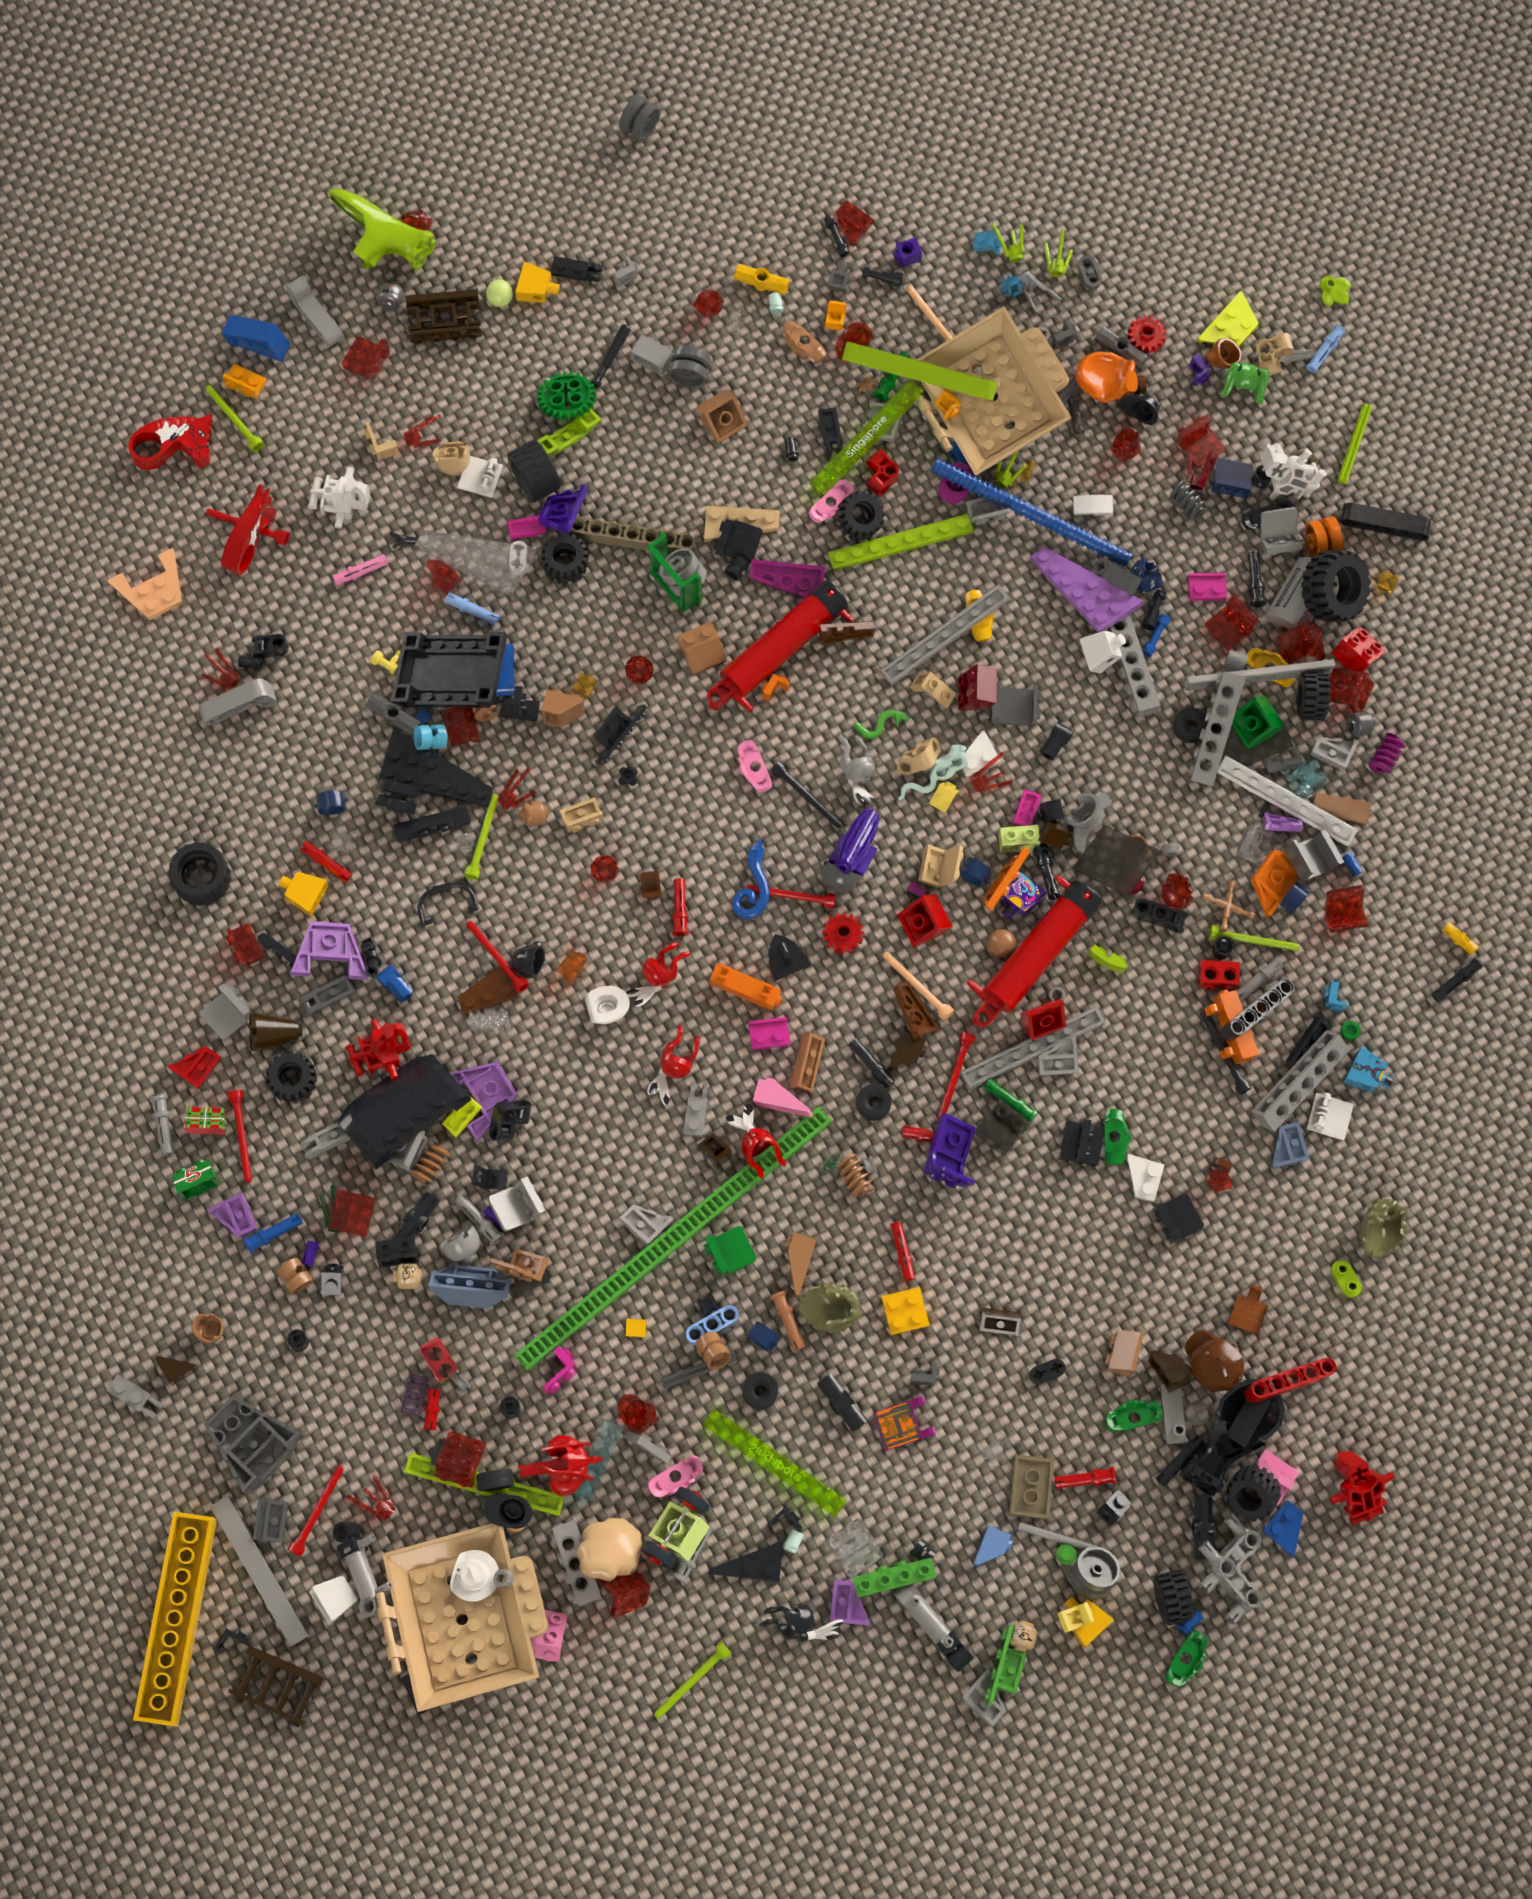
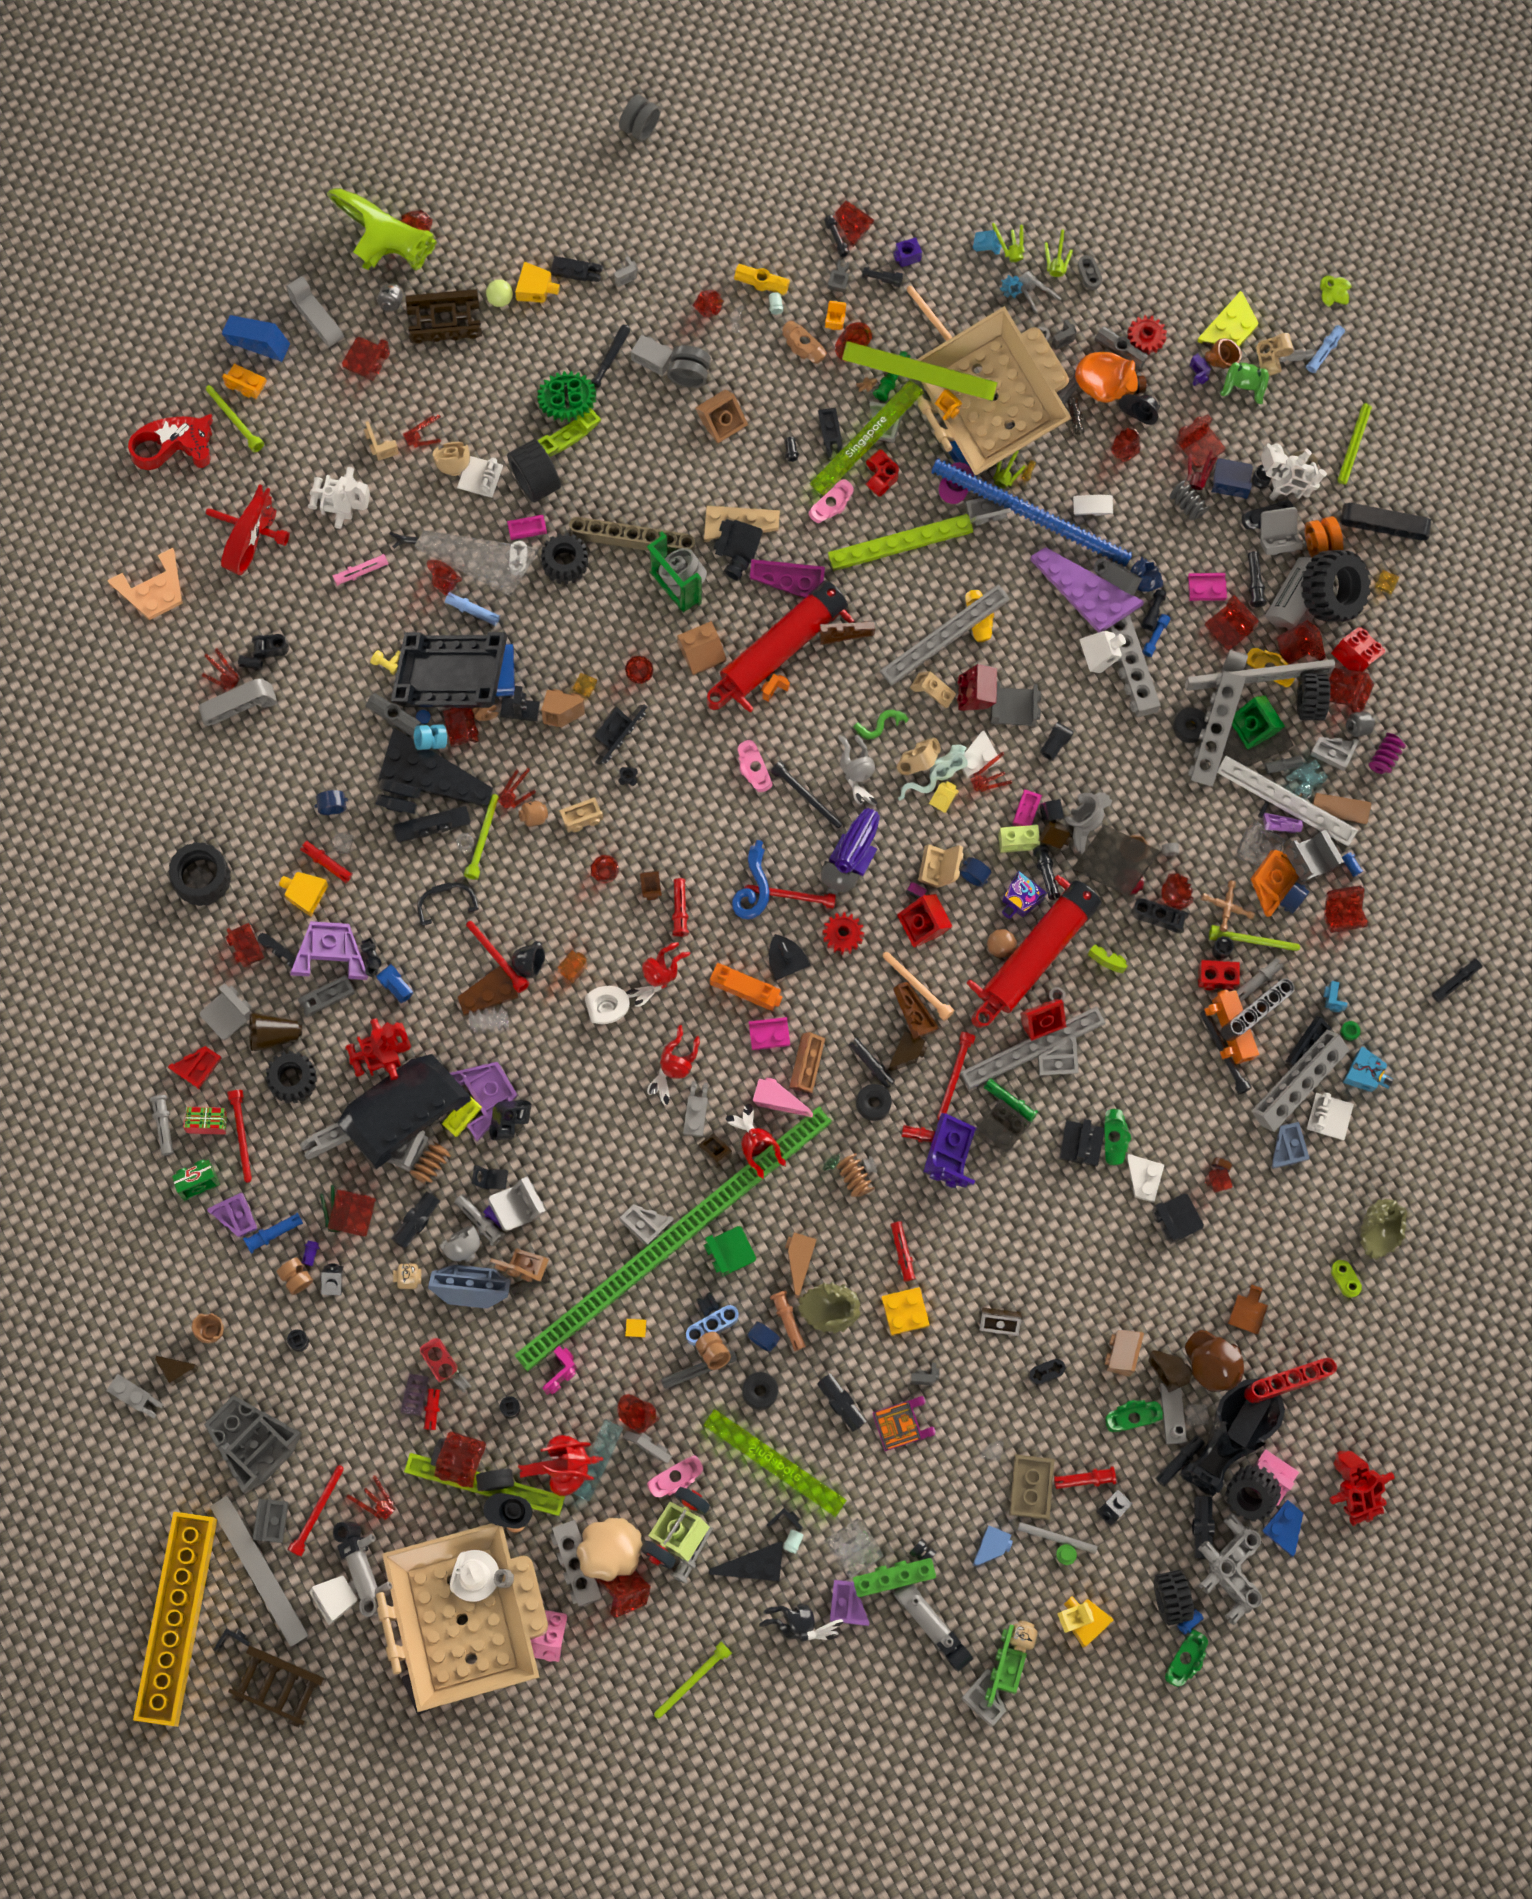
black bracket [375,1236,419,1268] -> none
dark purple wing [538,484,588,533] -> none
black tyre [835,490,885,540] -> none
orange wing [983,847,1030,911] -> none
dark grey wheel [1069,1546,1120,1600] -> none
yellow pin [1441,922,1479,956] -> none

